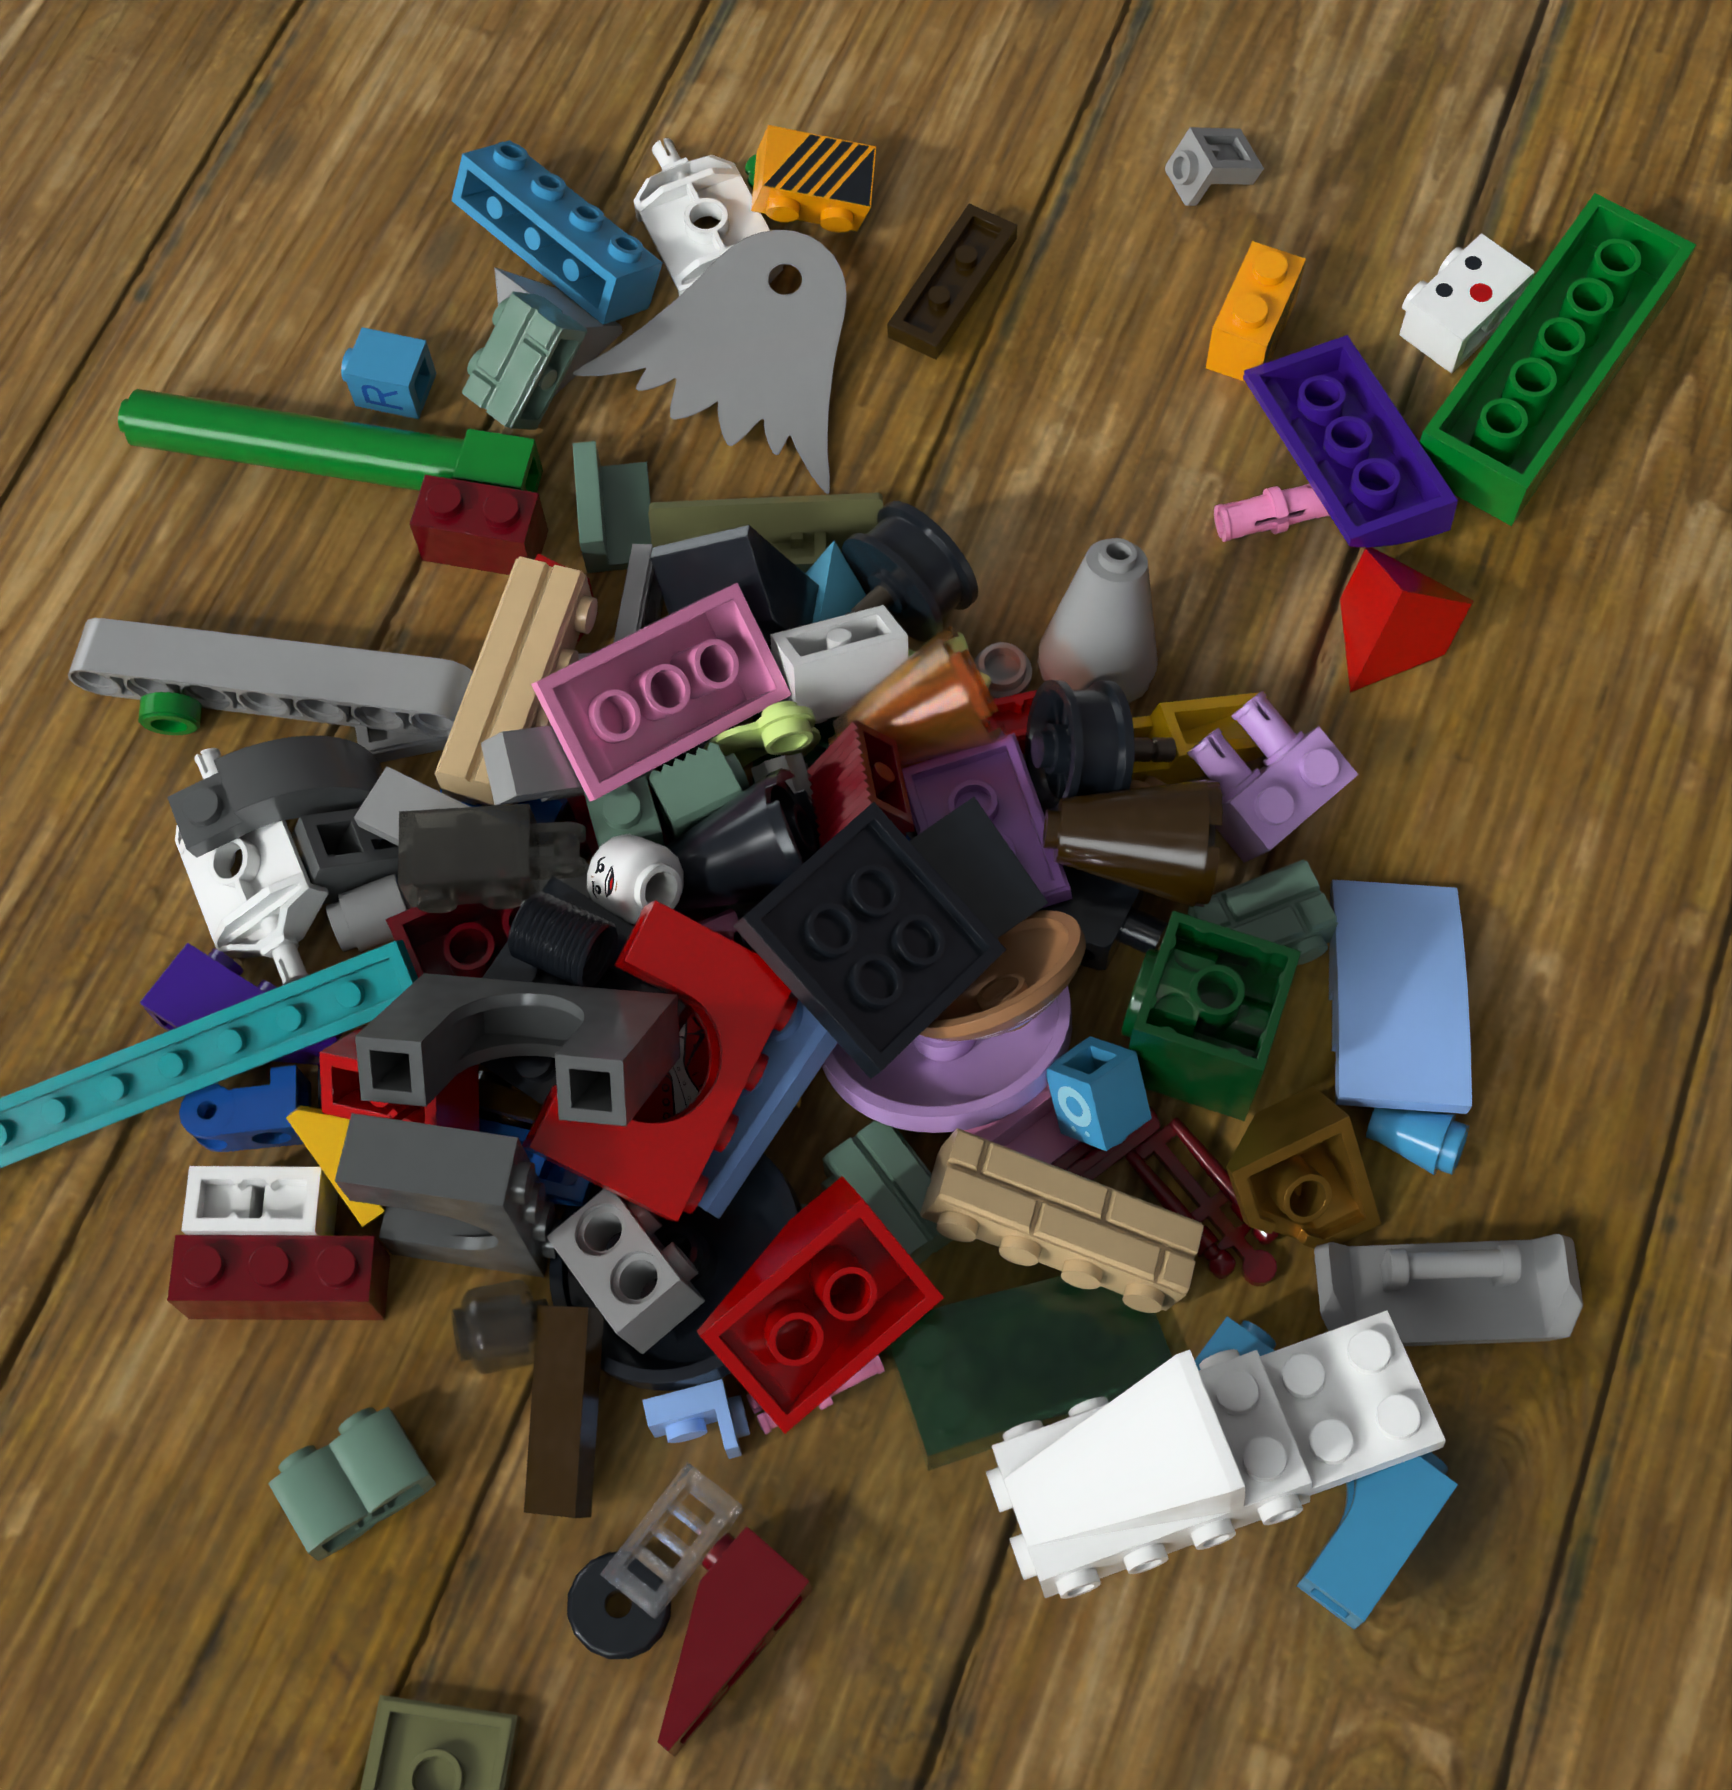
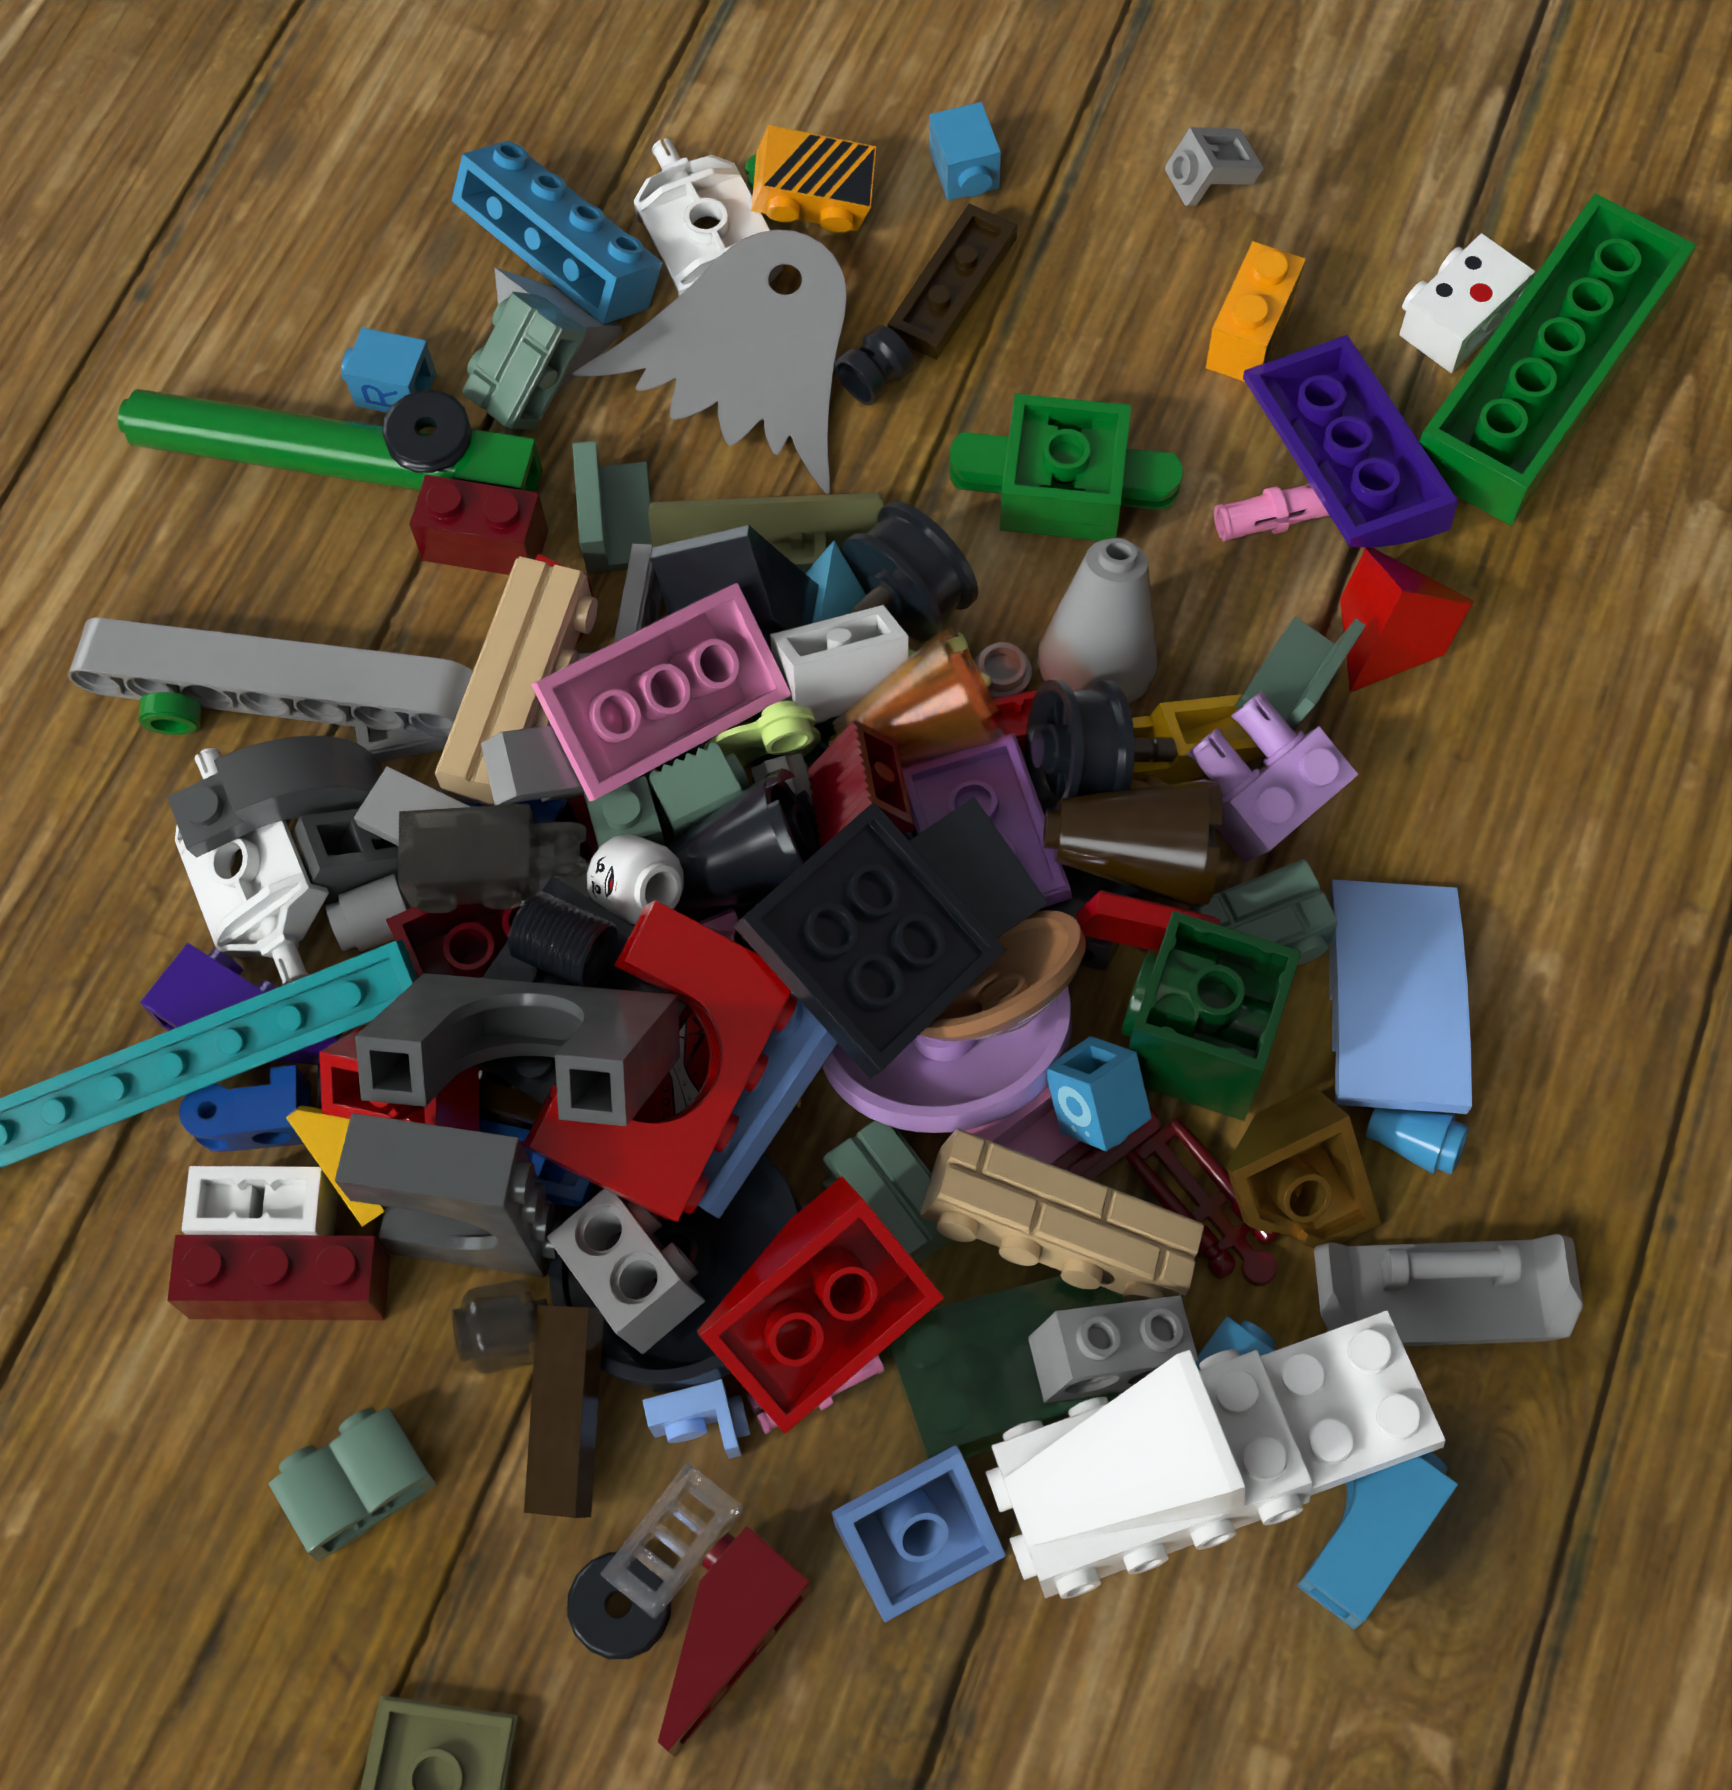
none -> black piece [382,390,472,473]
none -> medium blue slope [832,1445,1006,1623]
none -> black wheel [835,325,914,405]
none -> dark azure brick [929,102,1001,201]
none -> green brick [949,393,1183,541]
none -> light grey brick [1028,1295,1199,1403]
none -> red tile [1076,891,1220,951]
none -> sand green panel [1234,617,1366,731]

